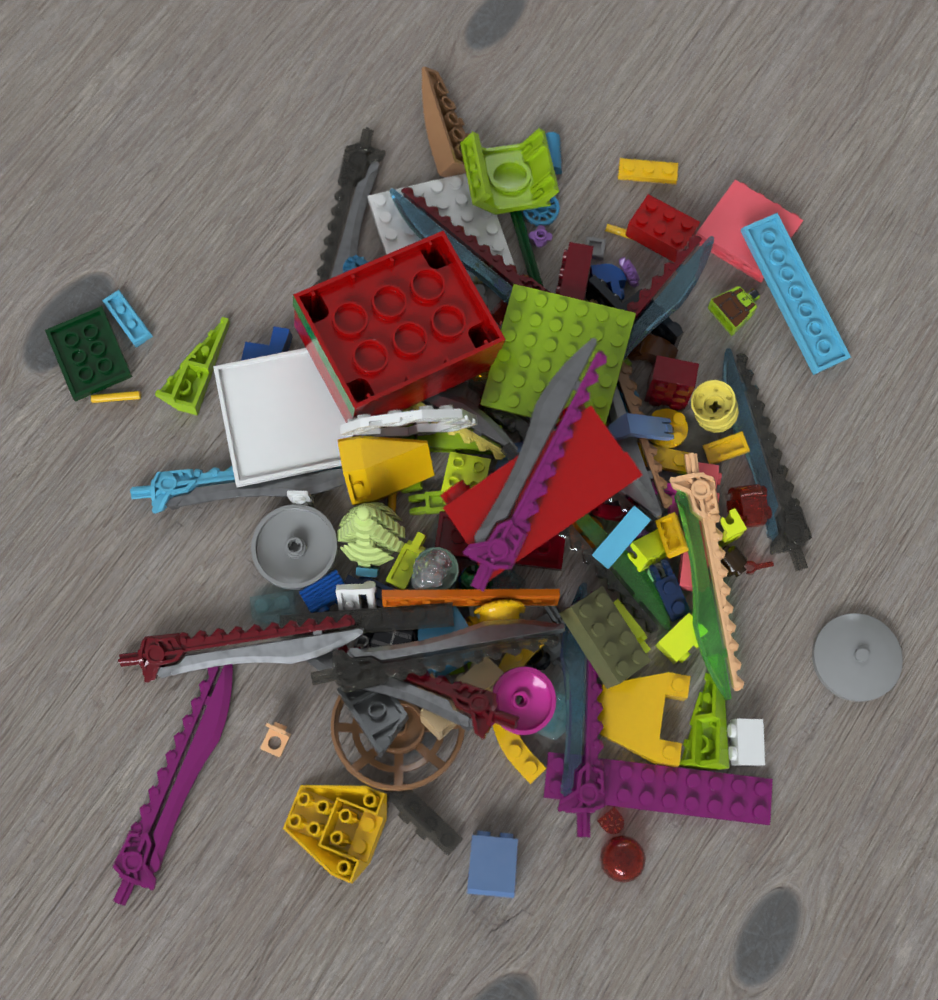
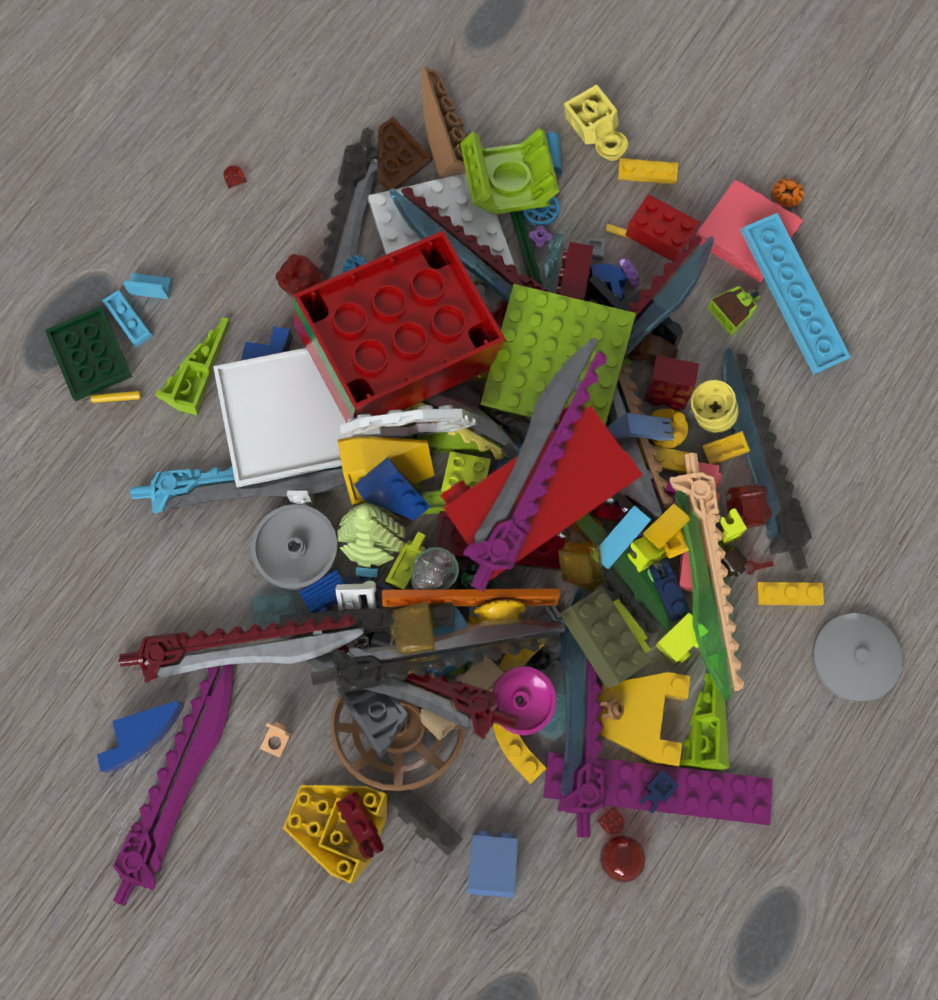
white brick [727,719,765,766] -> none
none -> blue slope [97,700,184,773]
none -> medium azure panel [123,273,173,299]
none -> clear red tile [223,165,247,189]
none -> clear red brick [276,254,324,299]
none -> dark red hinge [336,791,384,860]
none -> blue wedge [354,457,431,520]
none -> reddish brown plate [377,117,433,192]
none -> clear yellow torso [390,601,436,653]
none -> clear light blue wing [542,233,564,279]
none -> clear yellow torso [559,541,604,592]
none -> light yellow brick [563,84,628,161]
none -> medium nougat plate [600,697,624,720]
none -> dark blue plate [638,770,679,814]
none -> yellow tile [643,504,690,549]
none -> yellow plate [756,582,824,606]
none -> orange gear [772,177,805,208]

